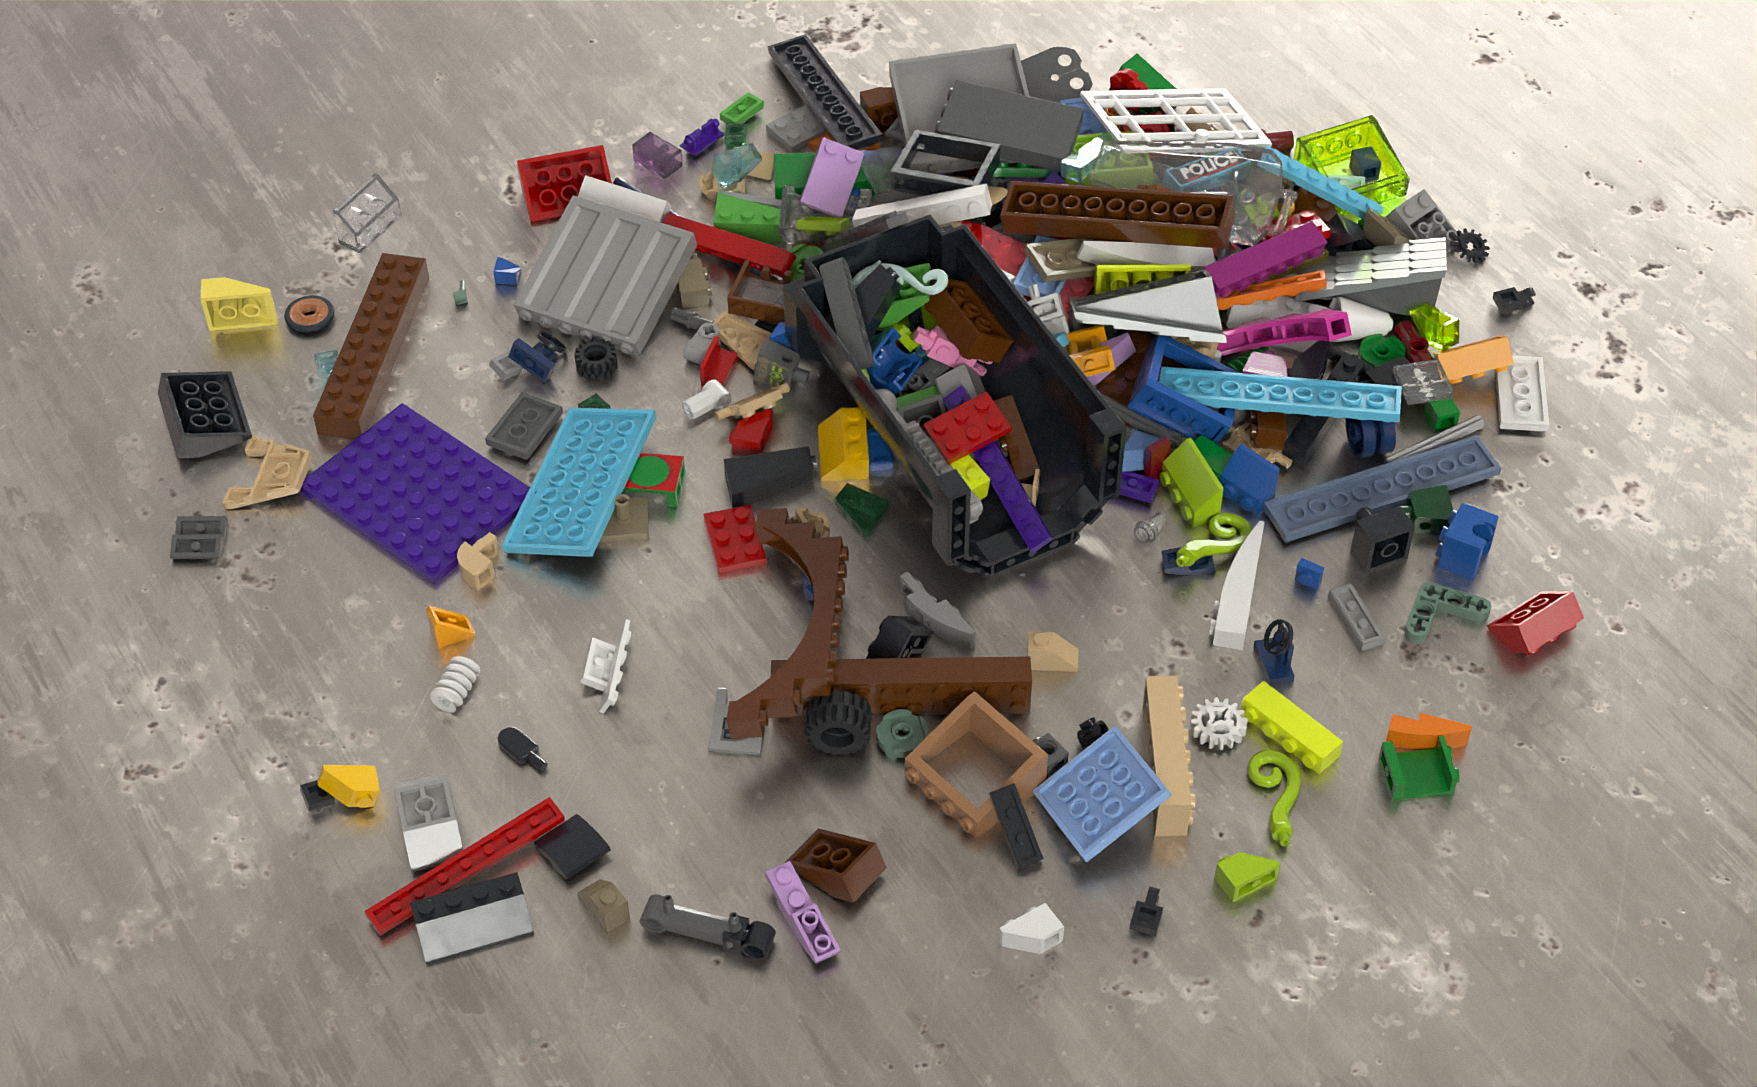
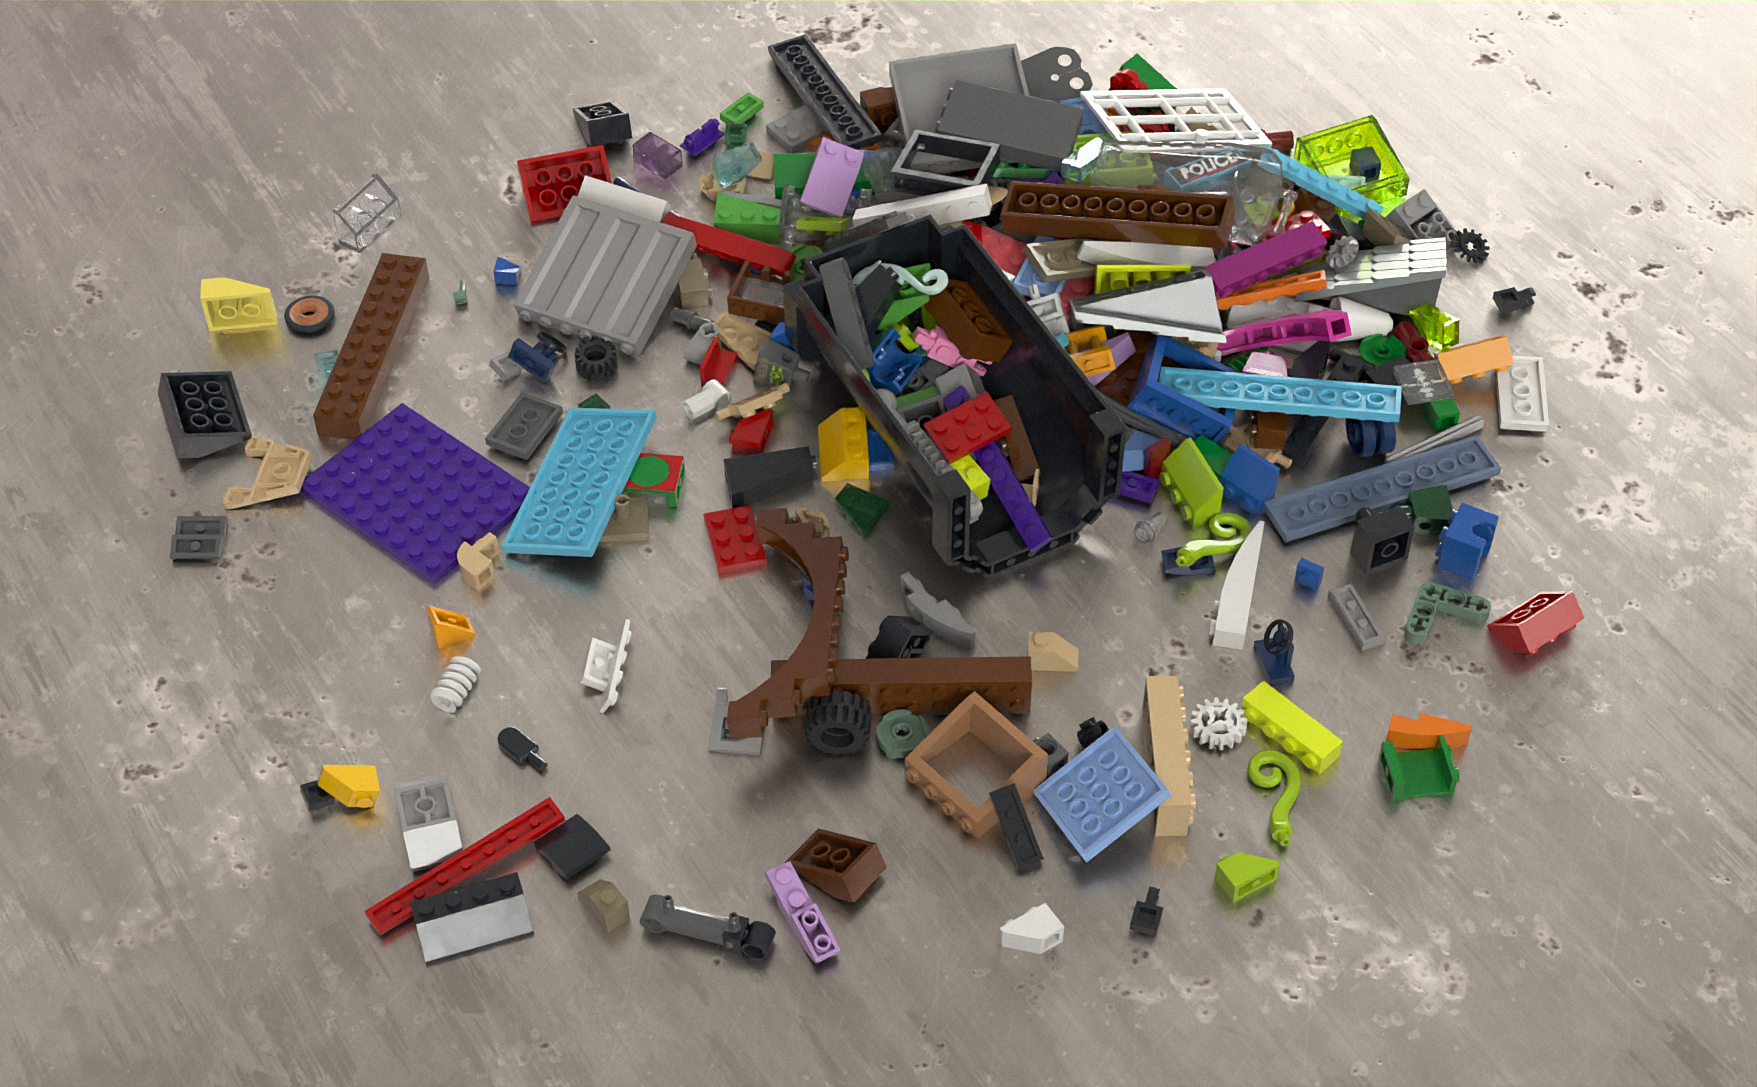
none -> black slope [573,101,633,147]
none -> light grey gear [1325,236,1359,269]

